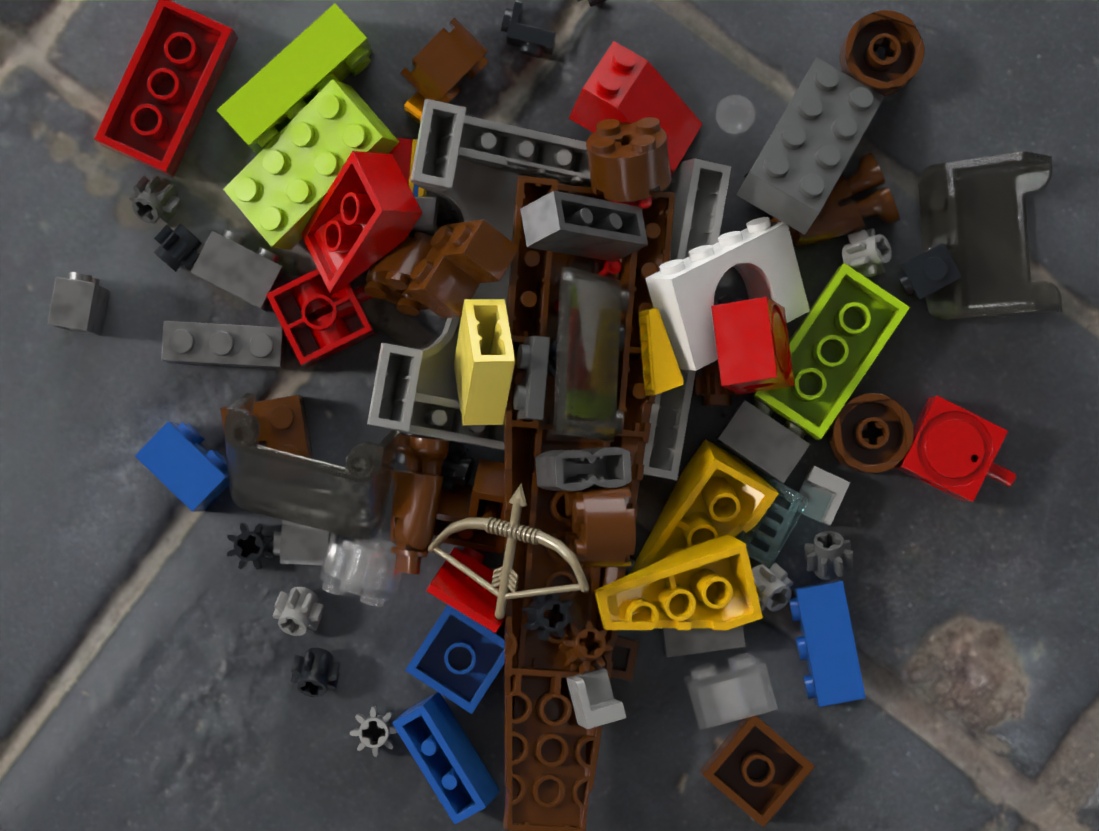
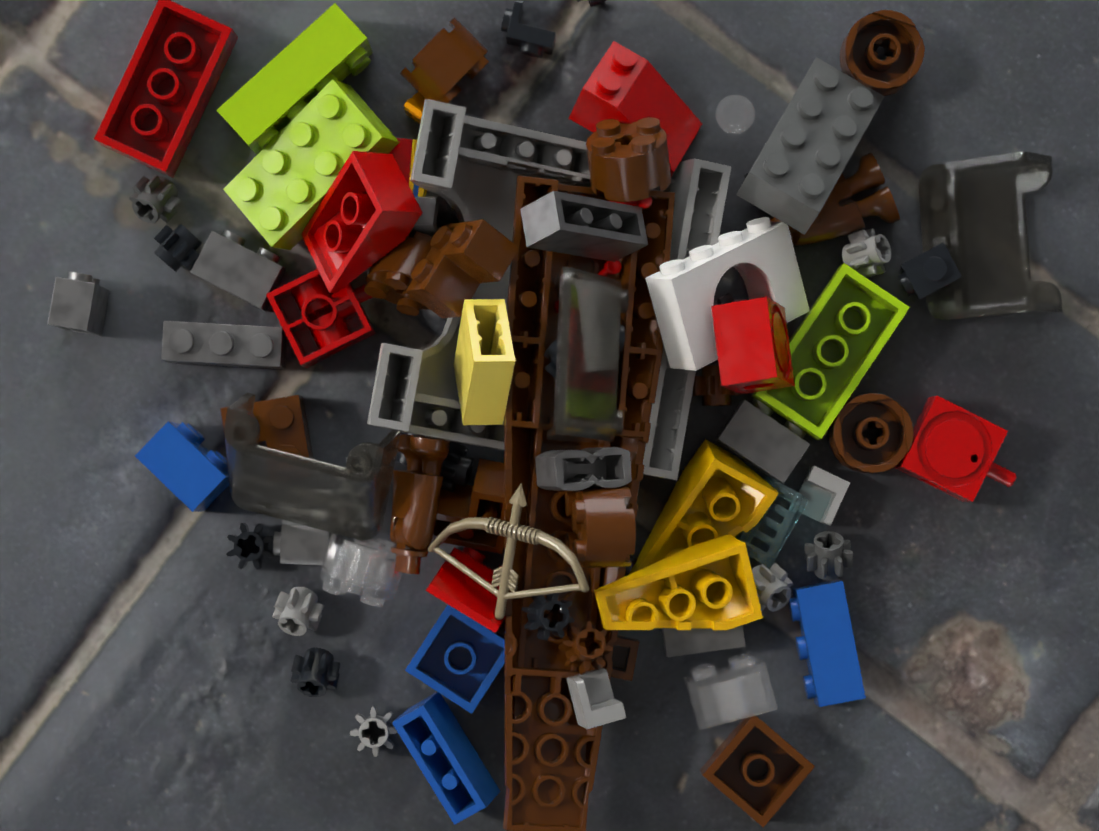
dark grey plate [513,336,550,420] -> none
yellow slope [639,308,684,396] -> none

